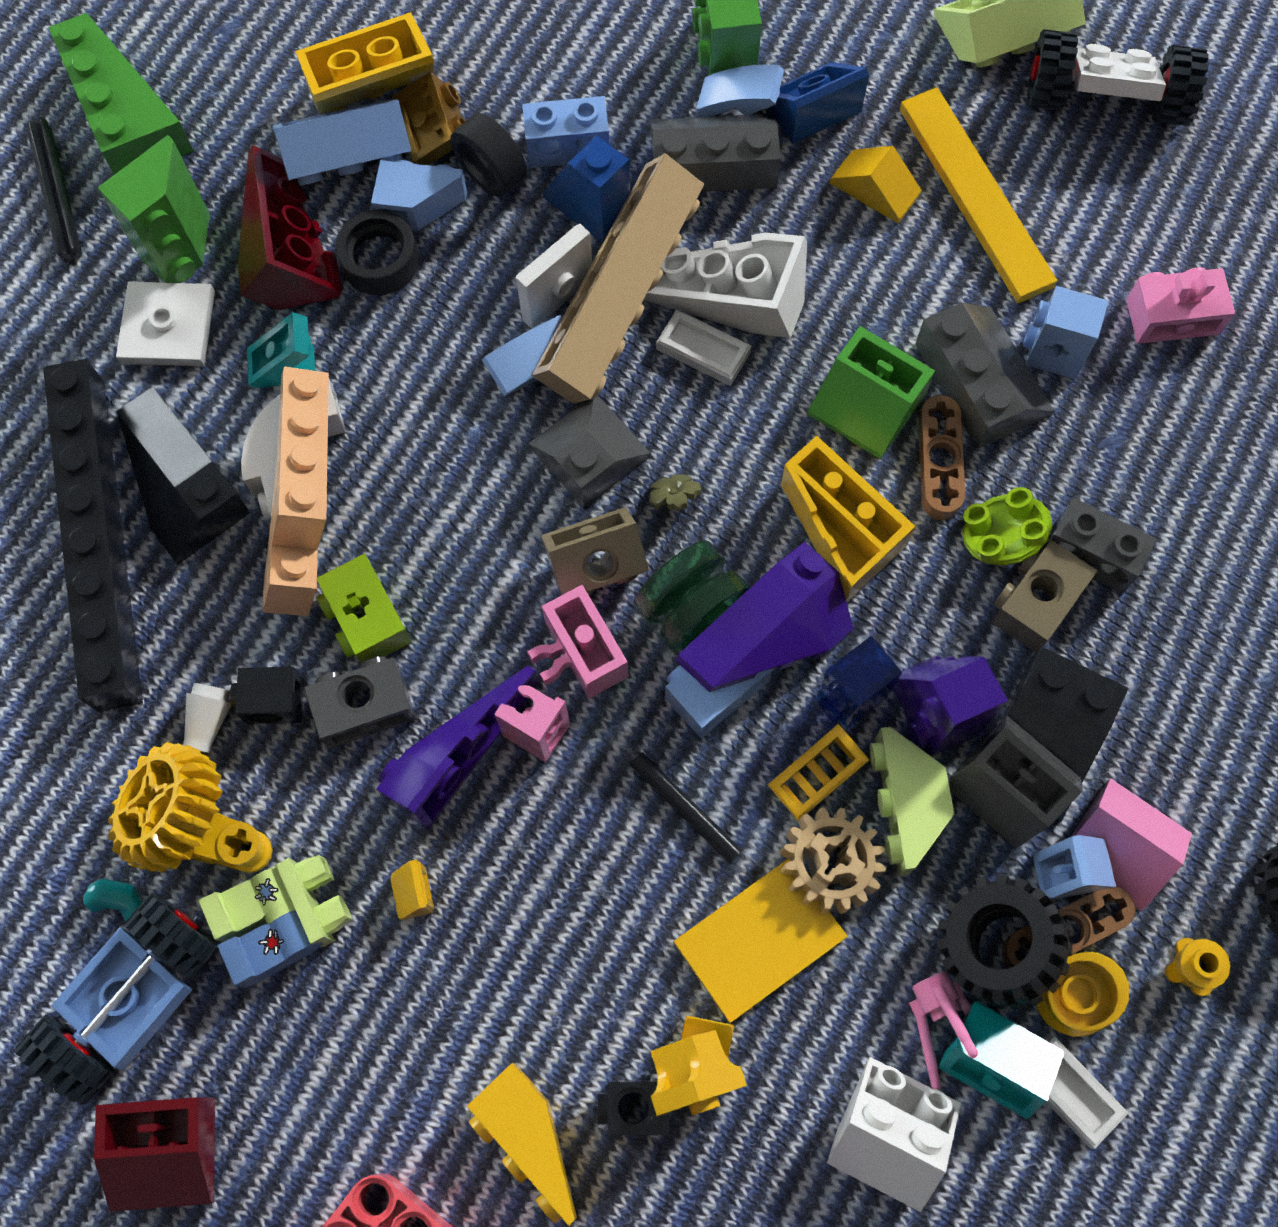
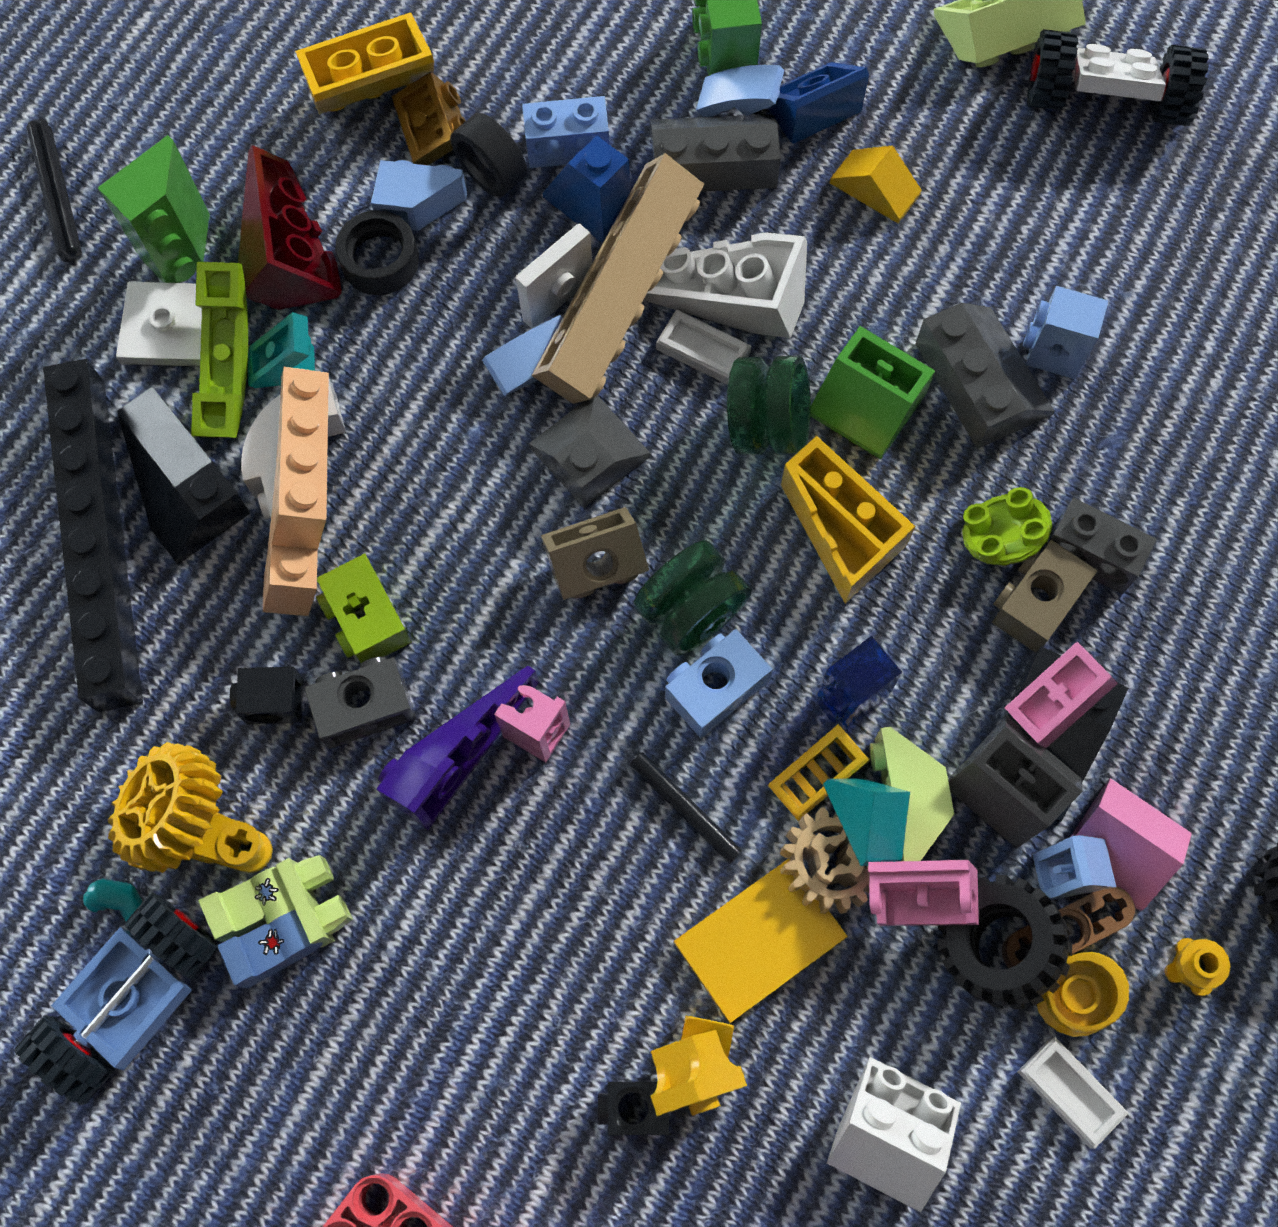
bright green wedge [48,13,194,175] -> none
dark red slope [94,1097,215,1212] -> none
white cone [183,683,231,753] -> none
light blue slope [273,98,411,185] -> none
yellow slope [391,859,434,920] -> none
yellow slope [467,1063,577,1226] -> none
bright pink brick [527,585,629,699] -> none
olive plant [649,474,702,511] -> none
dark purple wedge [675,542,854,692] -> none
dark purple wedge [887,656,1008,757] -> none
yellow tile [900,87,1058,304] -> none
bright pink plant [909,971,978,1090] -> none
medium nougat beam [918,395,965,520] -> none
teal panel [938,1002,1064,1120] -> none
bright pink brick [1126,267,1235,344] -> none
none -> lime slope [191,262,248,438]
none -> clear green wheel [727,355,811,455]
none -> teal slope [823,779,910,866]
none -> bright pink hinge [868,860,979,926]
none -> bright pink hinge [1004,642,1118,748]

